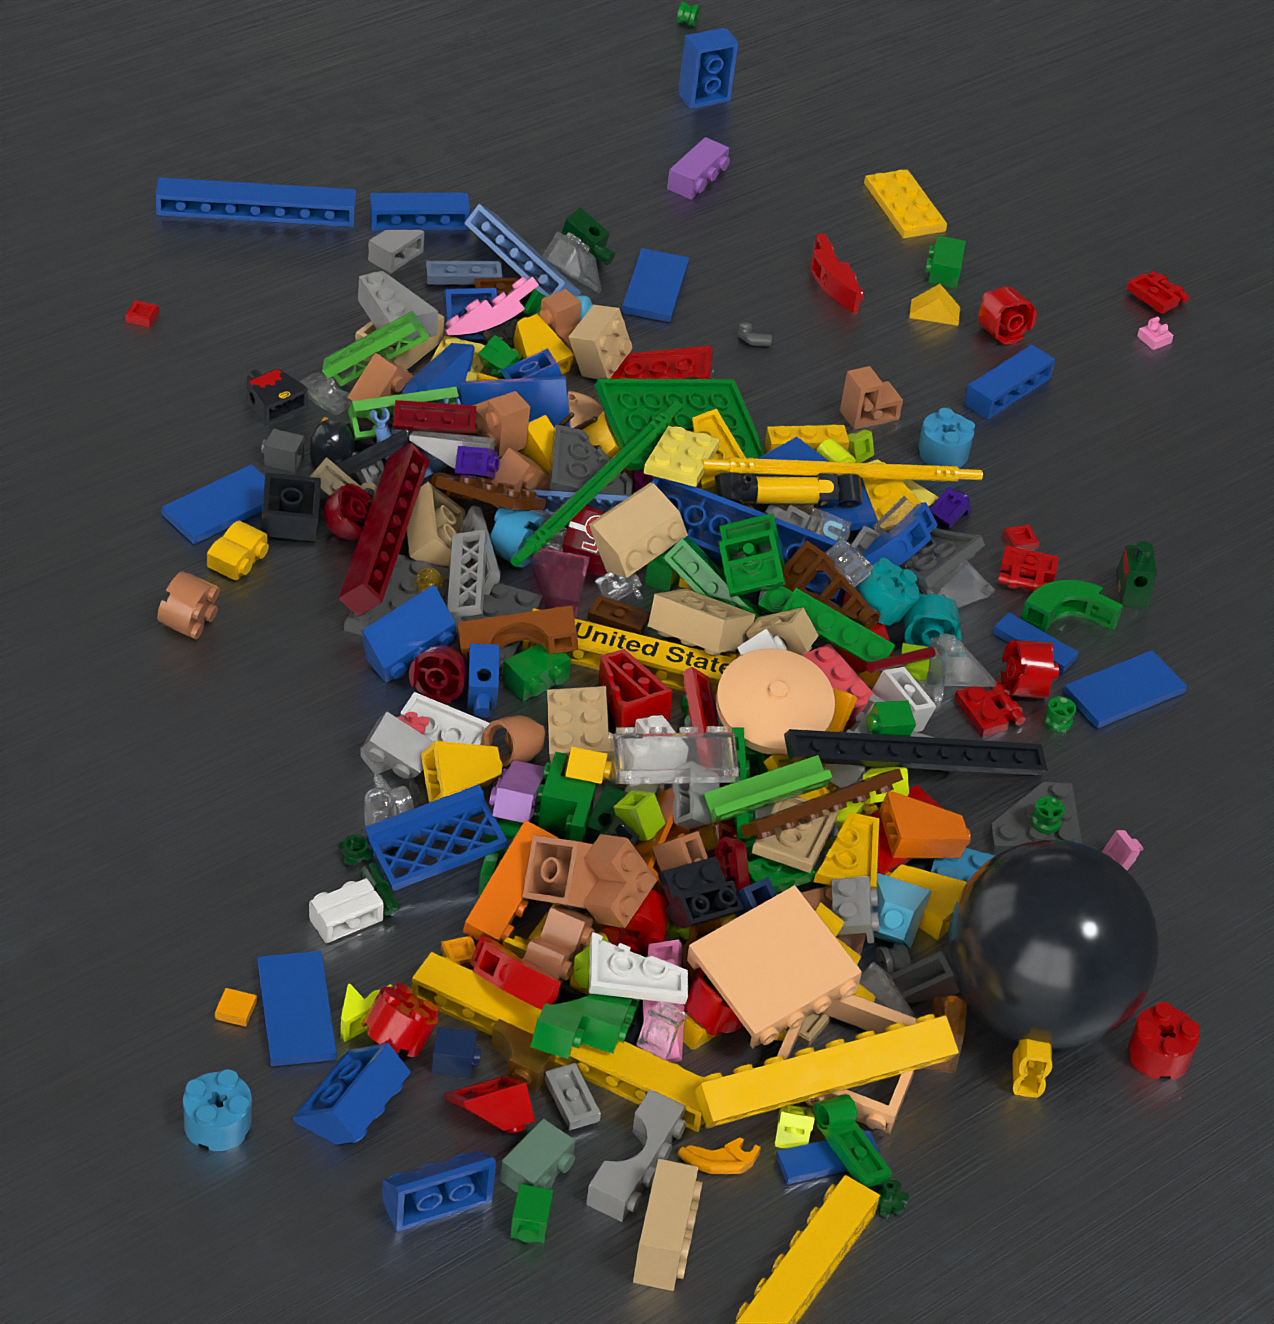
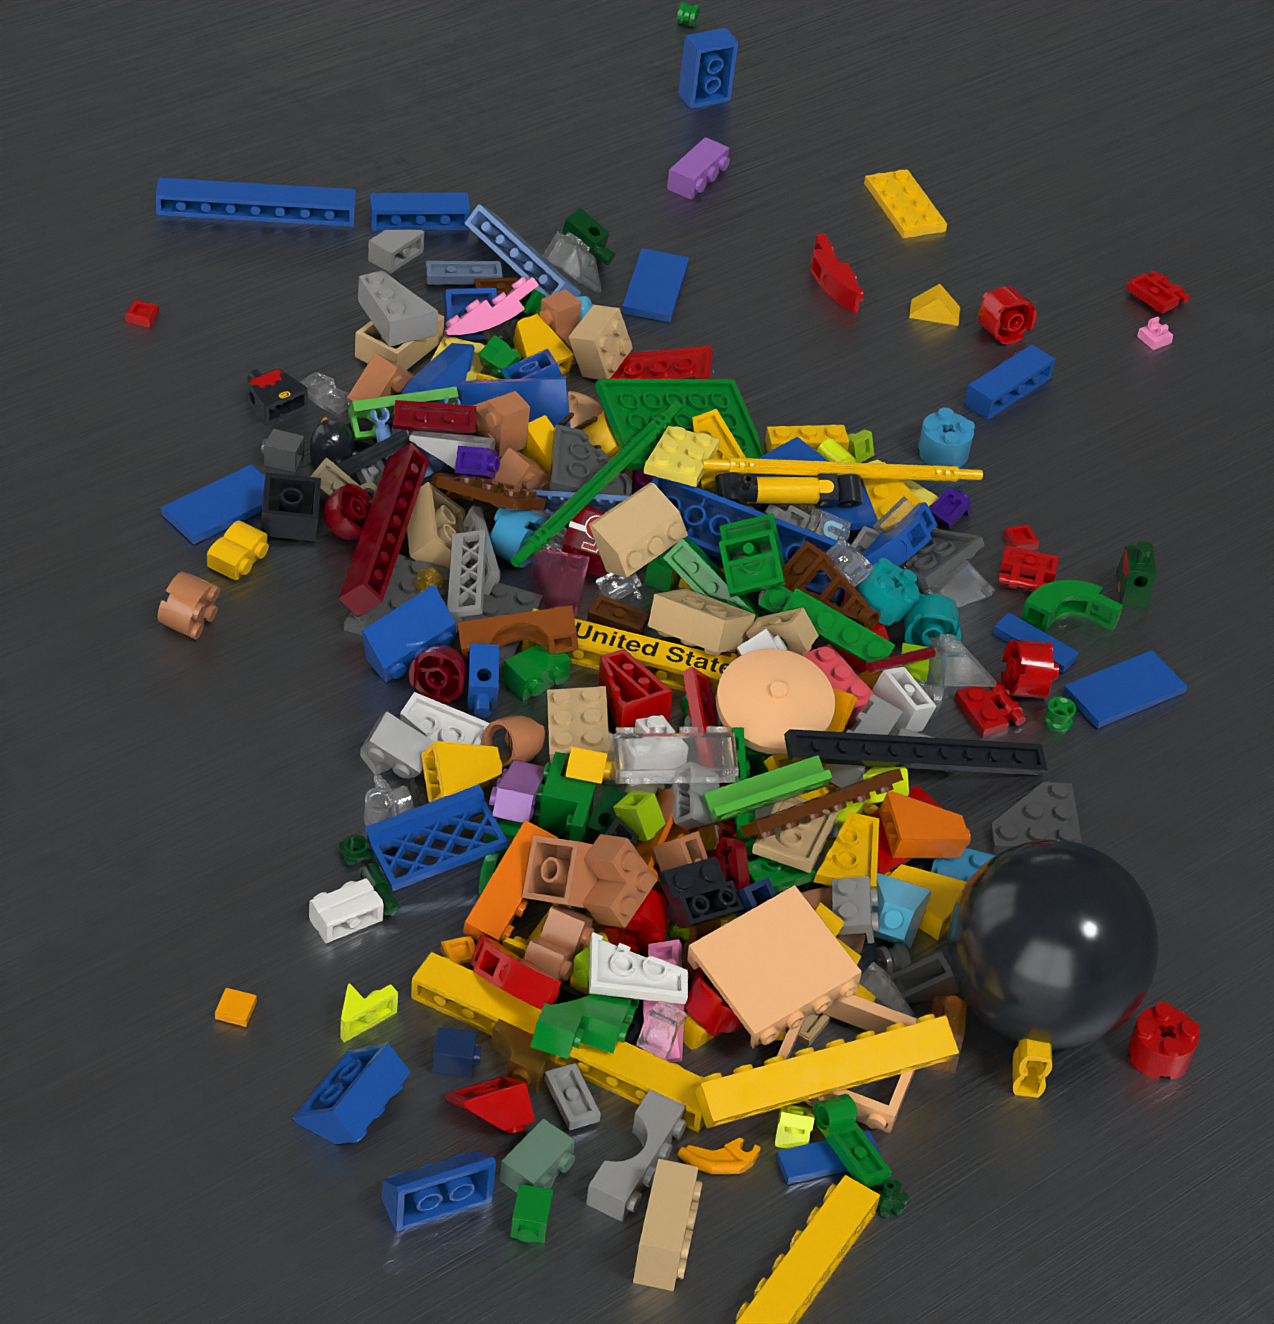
dark azure brick [183,1069,252,1151] -> none
blue tile [257,951,337,1067] -> none
bright green fence [322,311,430,386] -> none
red brick [362,982,440,1057] -> none
coral plant [397,712,429,734] -> none
dark grey arm [737,322,772,347] -> none
nougat brick [840,366,903,430] -> none
green brick [866,700,916,736] -> none
green brick [925,235,966,288] -> none
green wheel [1031,796,1065,834] -> none
bright pink tile [1102,830,1144,870] -> none

